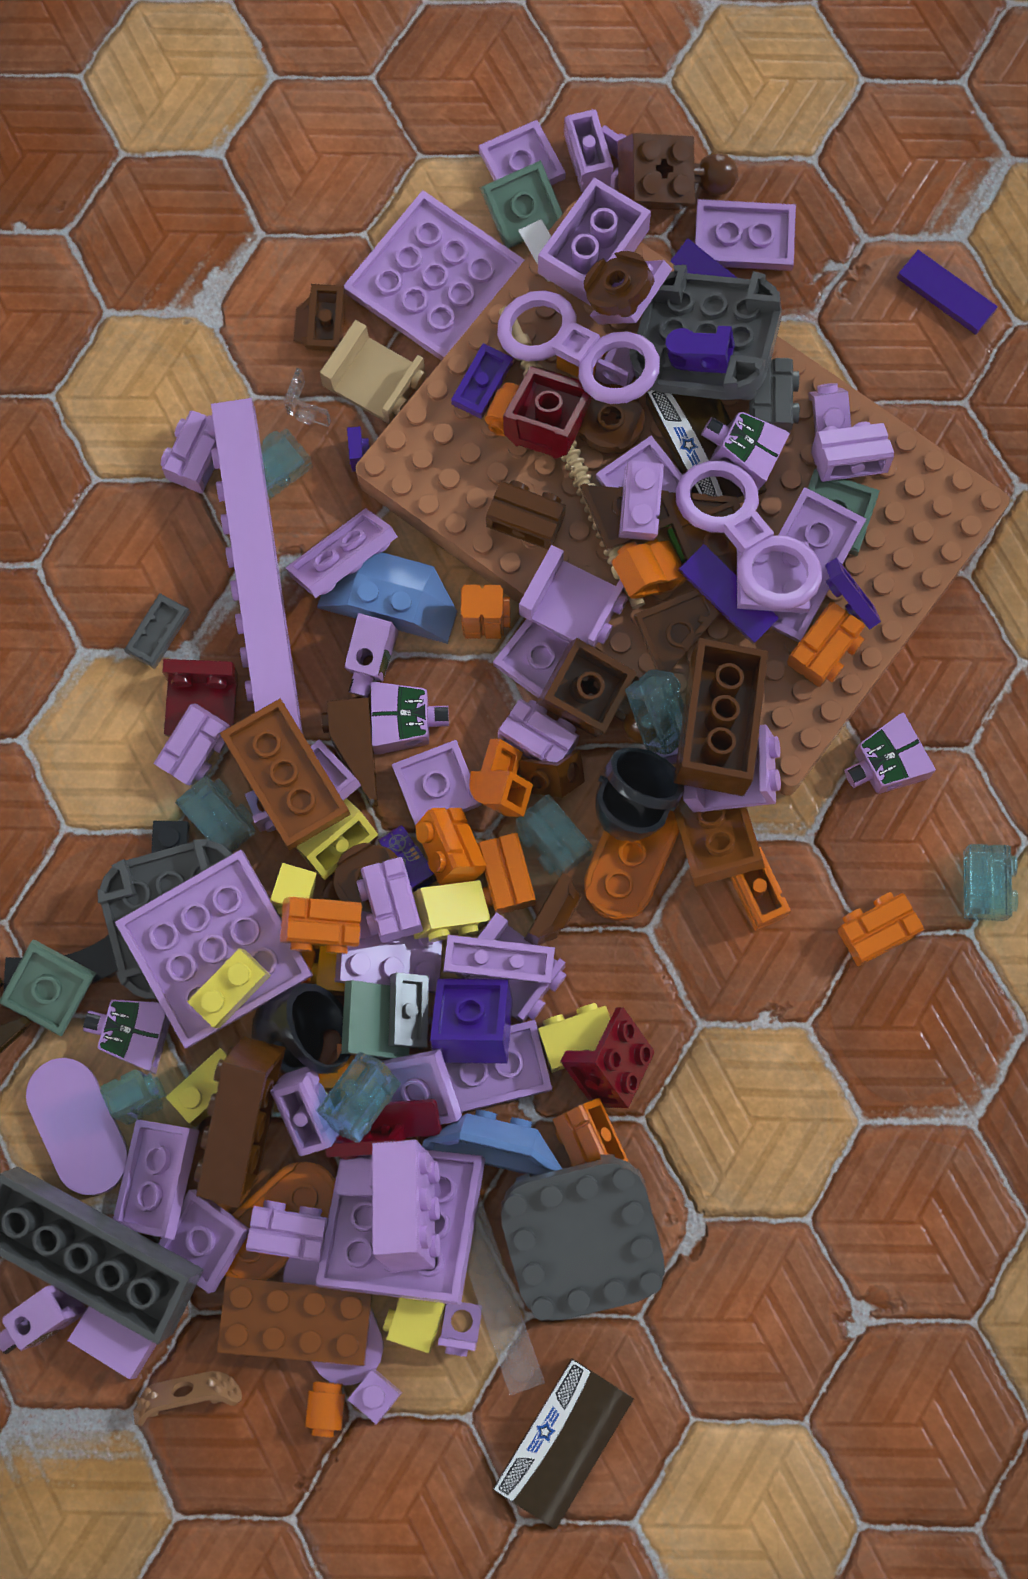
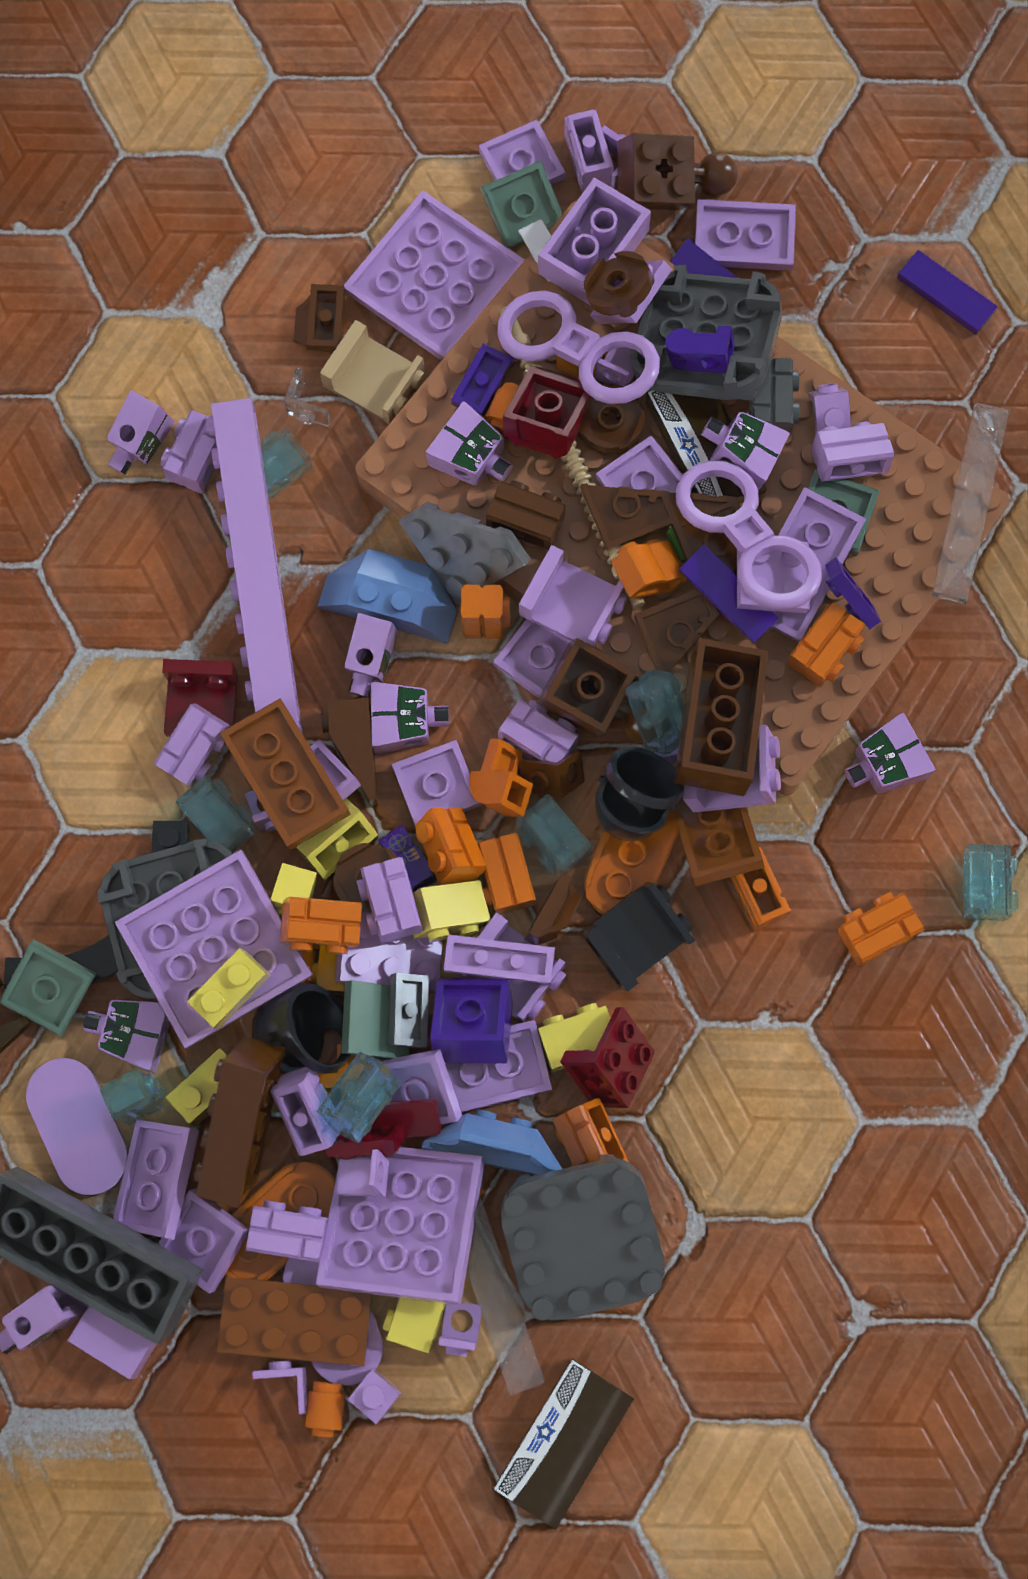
dark grey plate [124,593,190,669] -> none
medium nougat piece [133,1371,242,1426] -> none
lavender plate [285,508,398,598] -> none
dark purple plate [347,426,370,472] -> none
lavender brick [372,1140,441,1272] -> none
lavender brick [619,461,664,541] -> none
none -> lavender torso [107,390,175,475]
none -> lavender bracket [252,1361,308,1414]
none -> flat silver plate [399,502,531,605]
none -> lavender torso [425,401,513,486]
none -> black panel [580,882,695,992]
none -> clear plate [931,402,1010,604]

